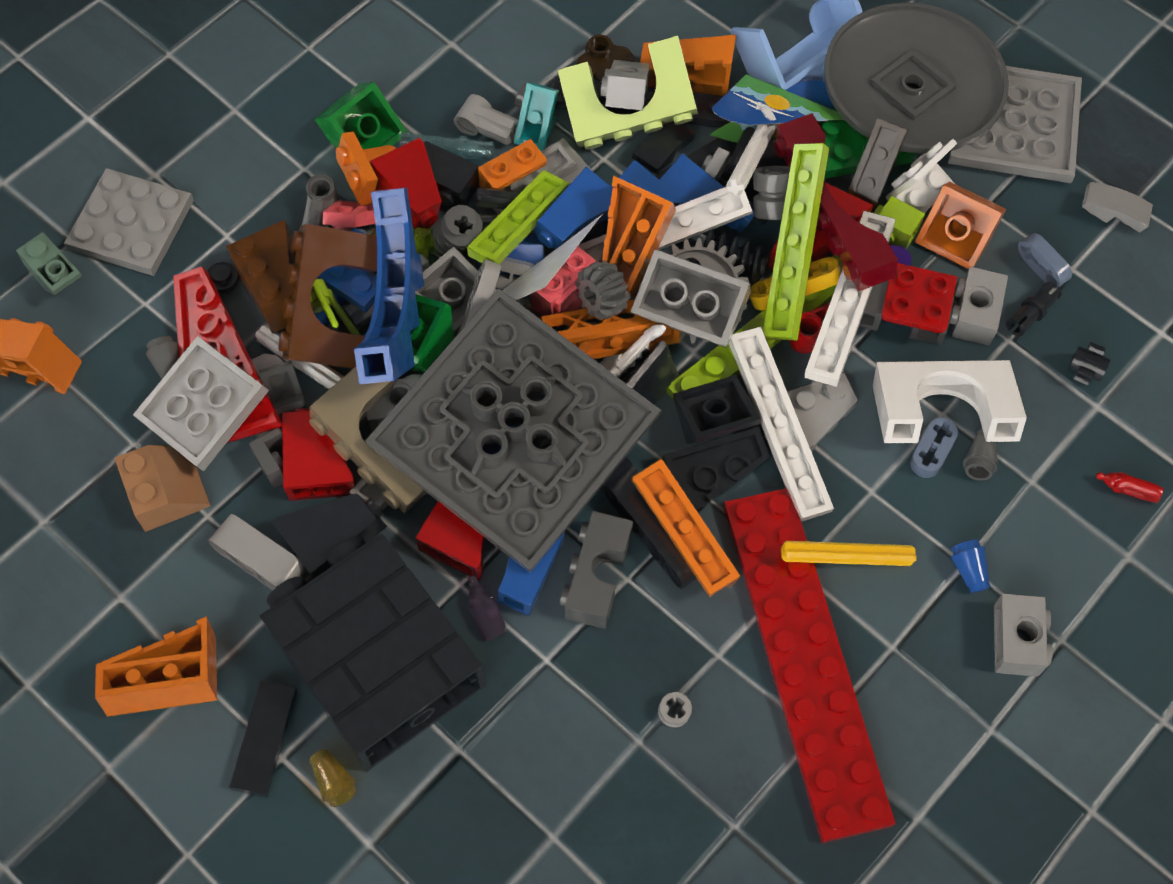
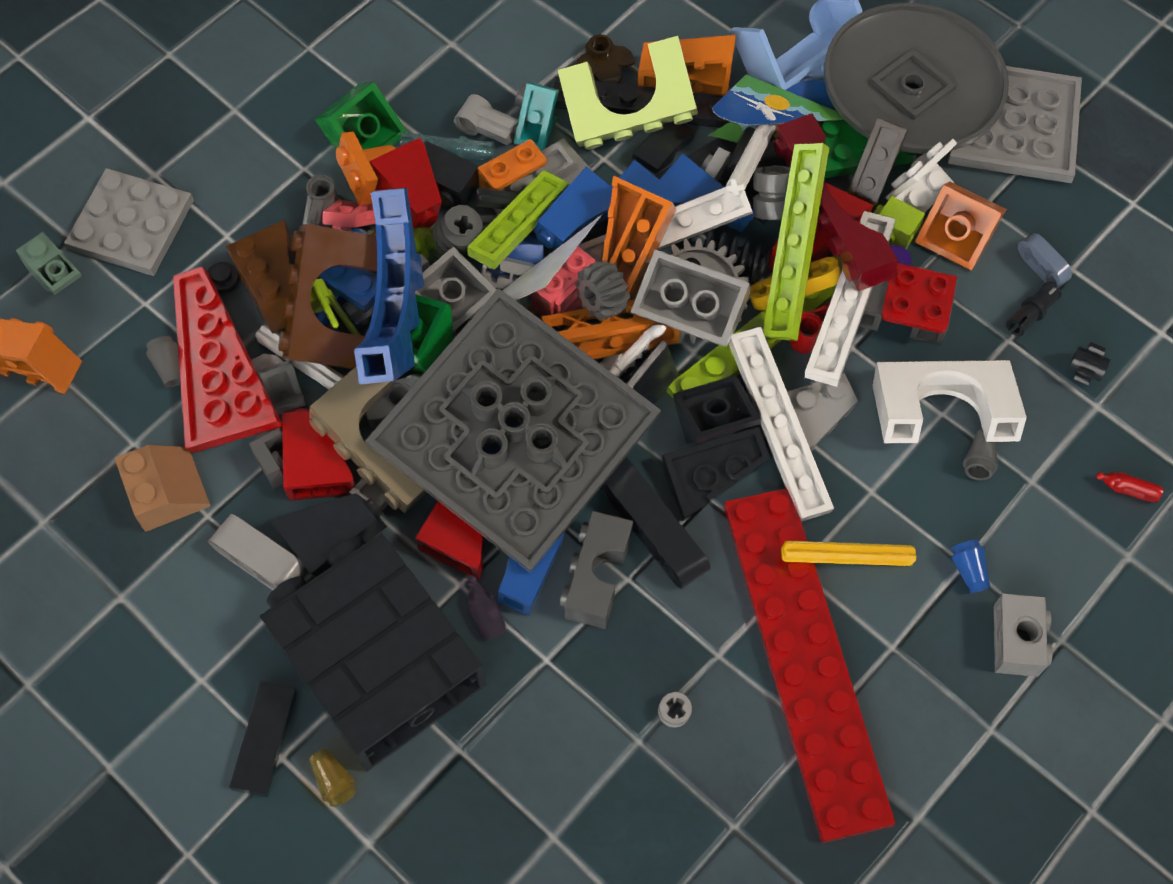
orange wedge [95,616,217,717] -> none
light grey plate [133,336,269,471] -> none
light grey beam [457,259,501,335] -> none
light grey brick [601,60,650,111] -> none
orange fence [632,459,740,597] -> none
sand blue beam [910,417,958,478] -> none
light grey brick [949,267,1008,346] -> none
light grey slope [1082,182,1153,233] -> none

